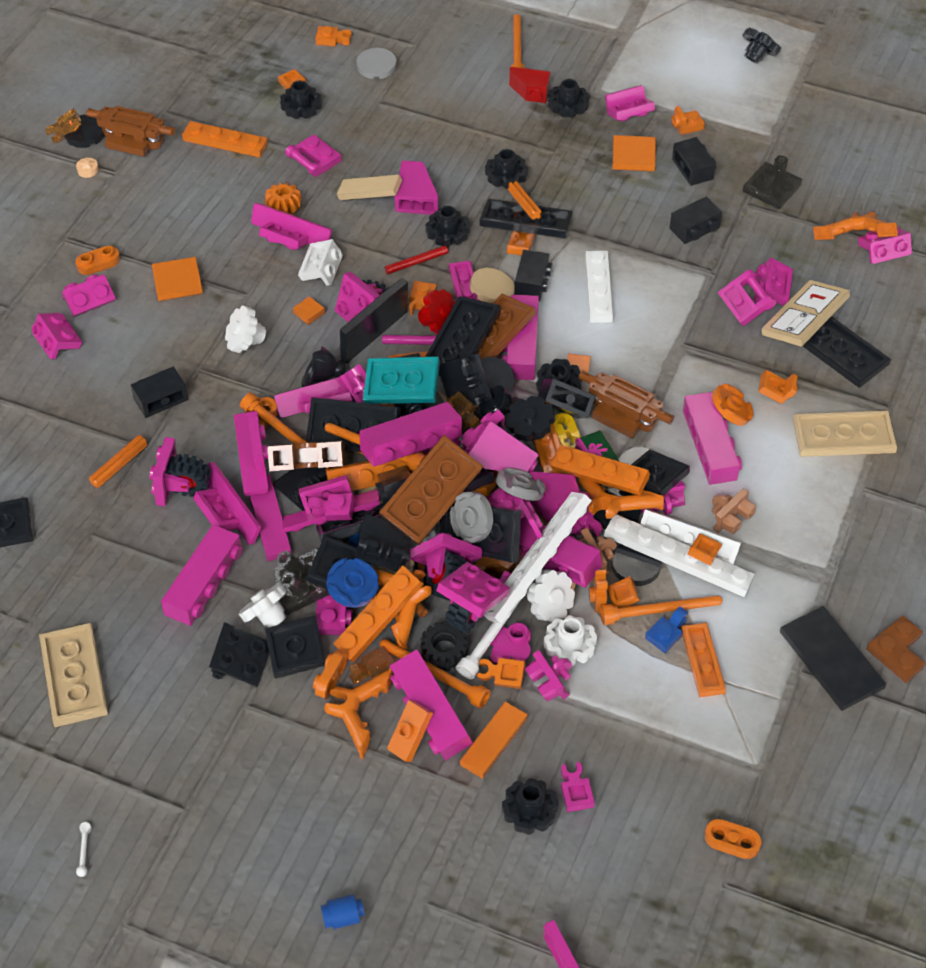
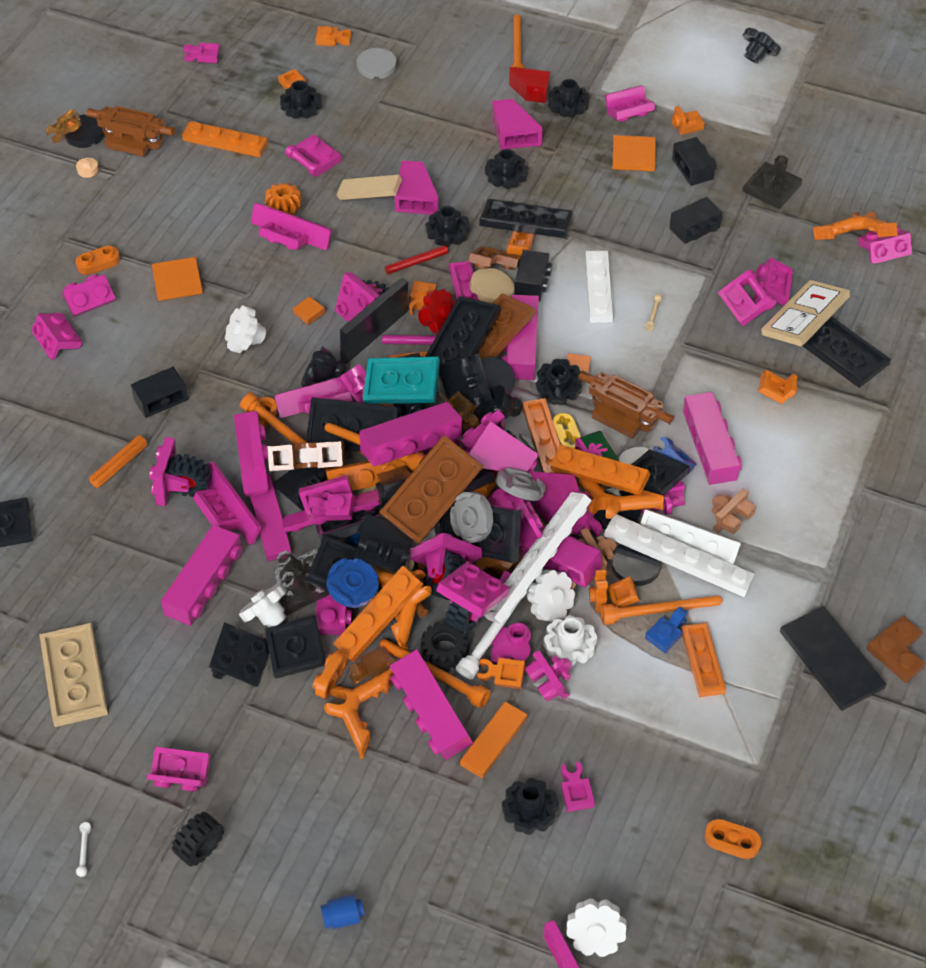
white bracket [298,239,343,286] -> none
orange plate [387,700,433,762] -> none
black plant [505,396,556,442] -> none
orange axle [508,181,542,220] -> none
black brick [537,379,595,419] -> none
orange tile [688,533,722,566] -> none
orange tile [711,384,754,426] -> none
tan tile [792,411,897,457] -> none
none -> dark pink bracket [147,747,211,792]
none -> black tyre [171,812,224,867]
none -> dark pink plate [183,42,220,63]
none -> dark orange plate [468,246,521,270]
none -> dark pink slope [492,99,542,150]
none -> white plant [567,898,627,957]
none -> tan hinge [645,294,663,331]
none -> blue plate [653,436,697,472]

